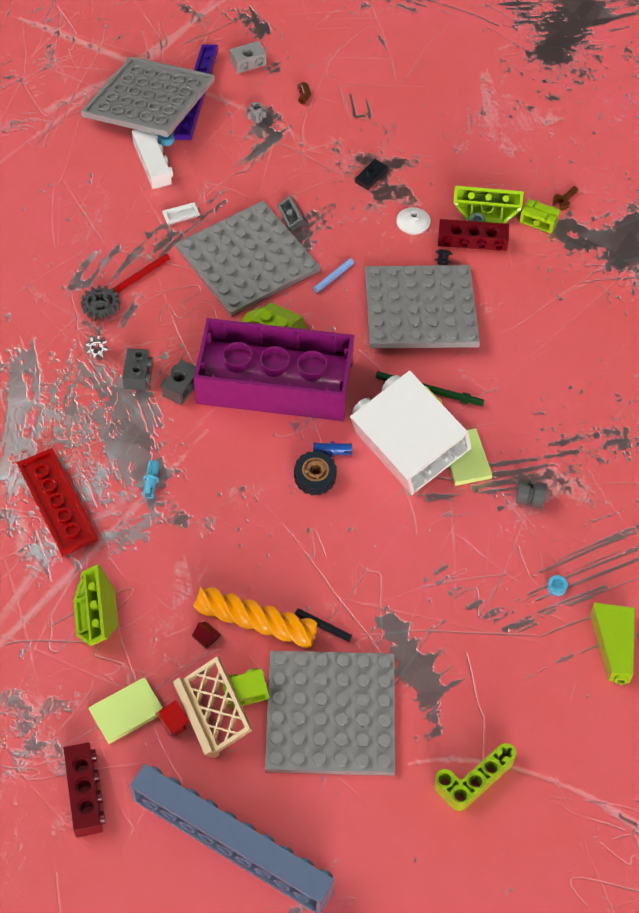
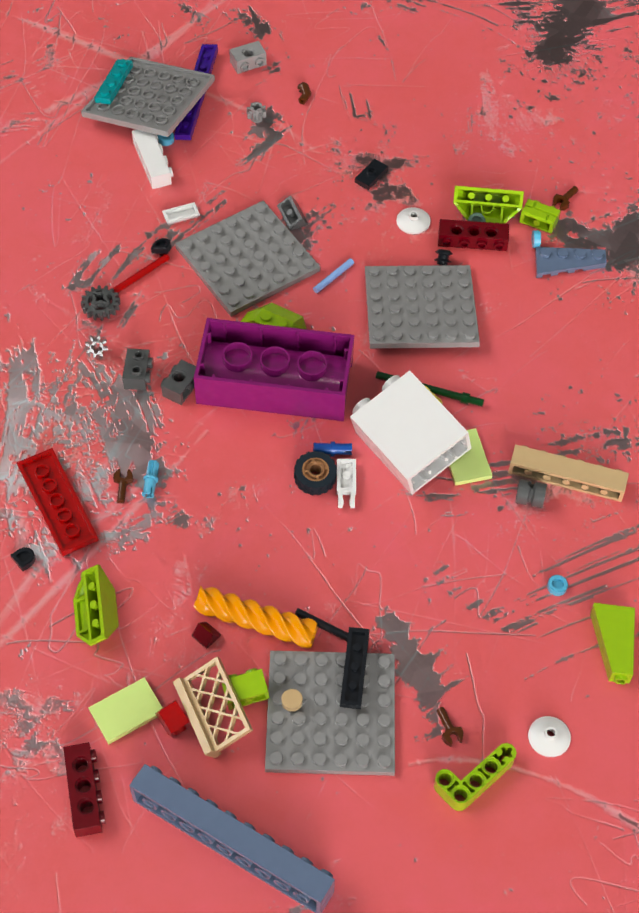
none -> black tile [11,547,35,571]
none -> teal plate [94,59,133,104]
none -> reddish brown bar [113,469,133,503]
none -> black tile [151,238,172,254]
none -> tan tile [281,689,303,712]
none -> white hinge [337,459,356,508]
none -> black plate [340,627,370,709]
none -> reddish brown bar [436,707,463,747]
none -> tan brick [508,444,629,502]
none -> white dish [528,716,571,757]
none -> medium azure tile [531,230,541,248]
none -> sand blue wing [535,247,607,278]

